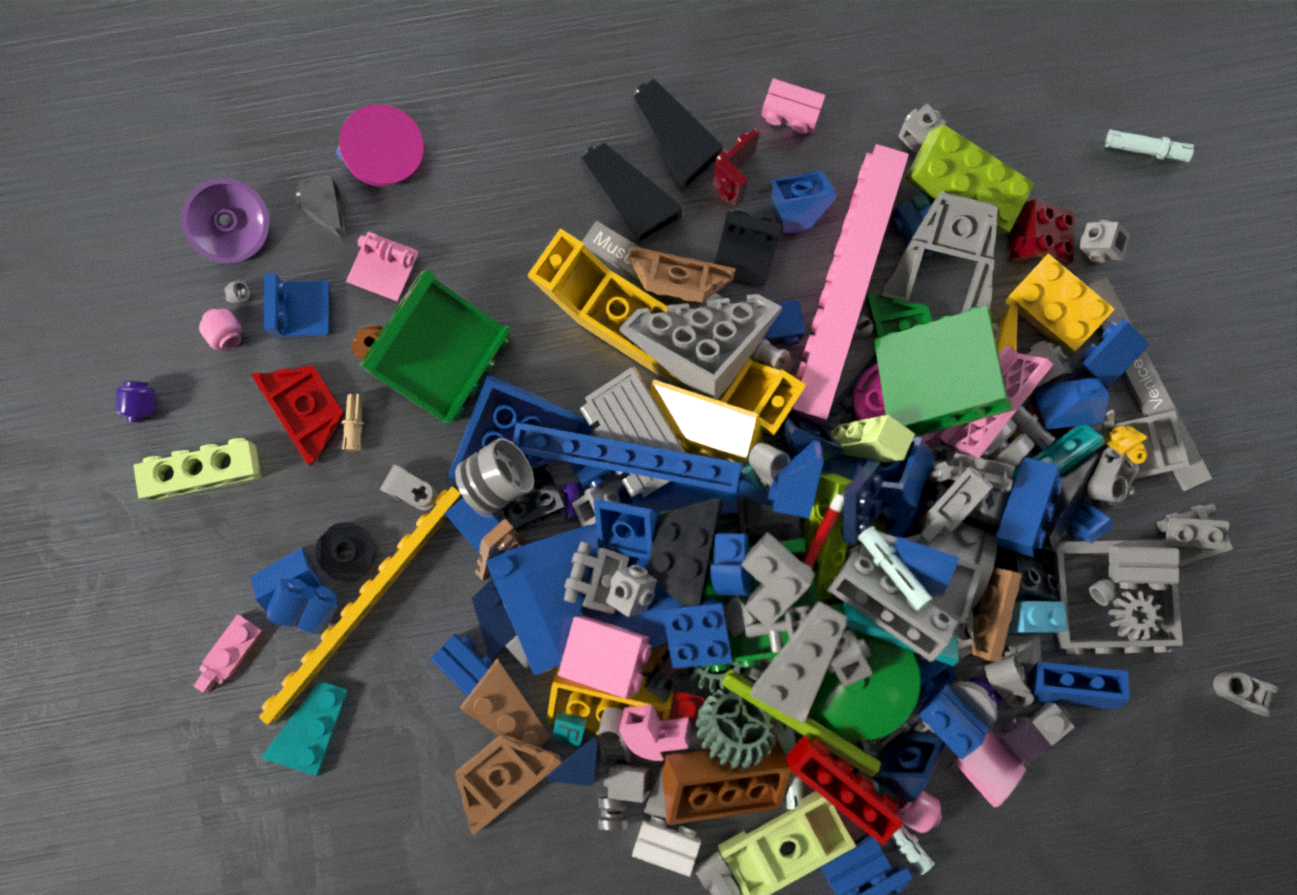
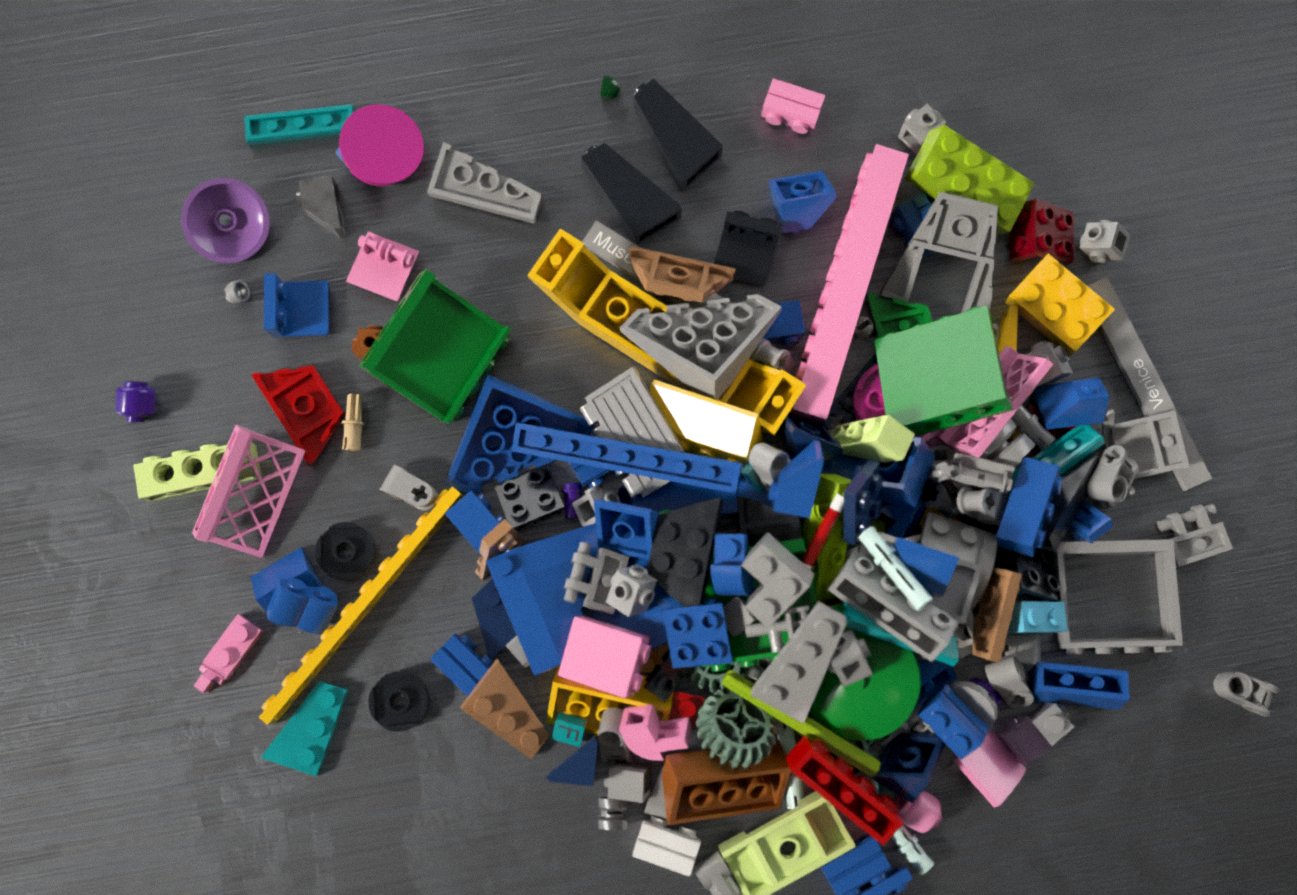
bright pink head [199,309,243,351] -> none
light grey wheel [455,438,534,515] -> none
medium nougat wing [455,733,562,835] -> none
dark red bracket [712,128,760,207] -> none
light grey hinge [921,466,994,542] -> none
blue slope [1081,318,1149,390] -> none
light grey hinge [1089,579,1117,606] -> none
yellow hinge [1104,425,1148,464] -> none
light aqua pin [1105,129,1194,162] -> none
light grey gear [1108,590,1163,641] -> none
light grey brick [1109,546,1179,590] -> none
light grey hinge [1161,517,1230,549] -> none
none -> bright pink fence [192,424,305,558]
none -> teal tile [244,104,355,145]
none -> black plate [368,671,429,732]
none -> light grey wing [427,141,542,224]
none -> dark green hinge [600,75,620,99]

